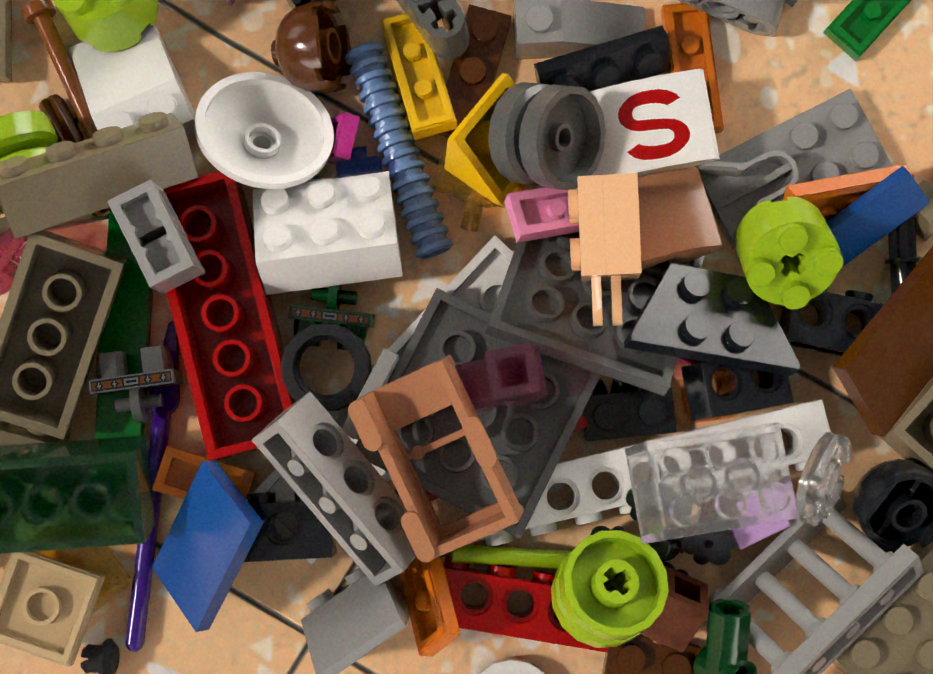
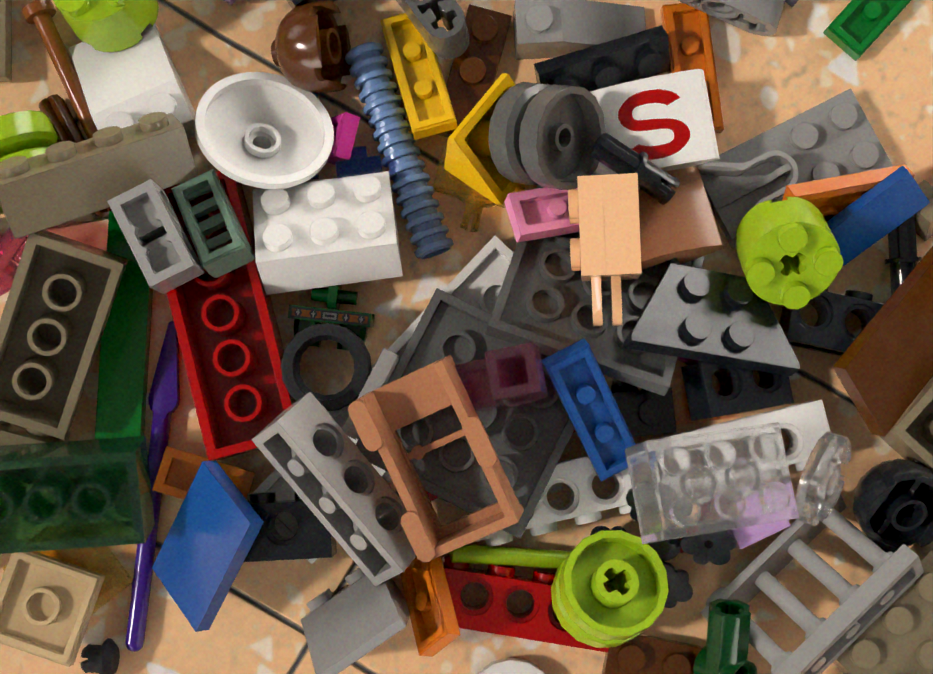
dark grey hips [88,345,184,423] -> none
copper brick [641,566,709,653] -> none
none -> sand green slope [171,169,255,278]
none -> blue tile [541,338,643,482]
none -> black axle [591,133,680,205]

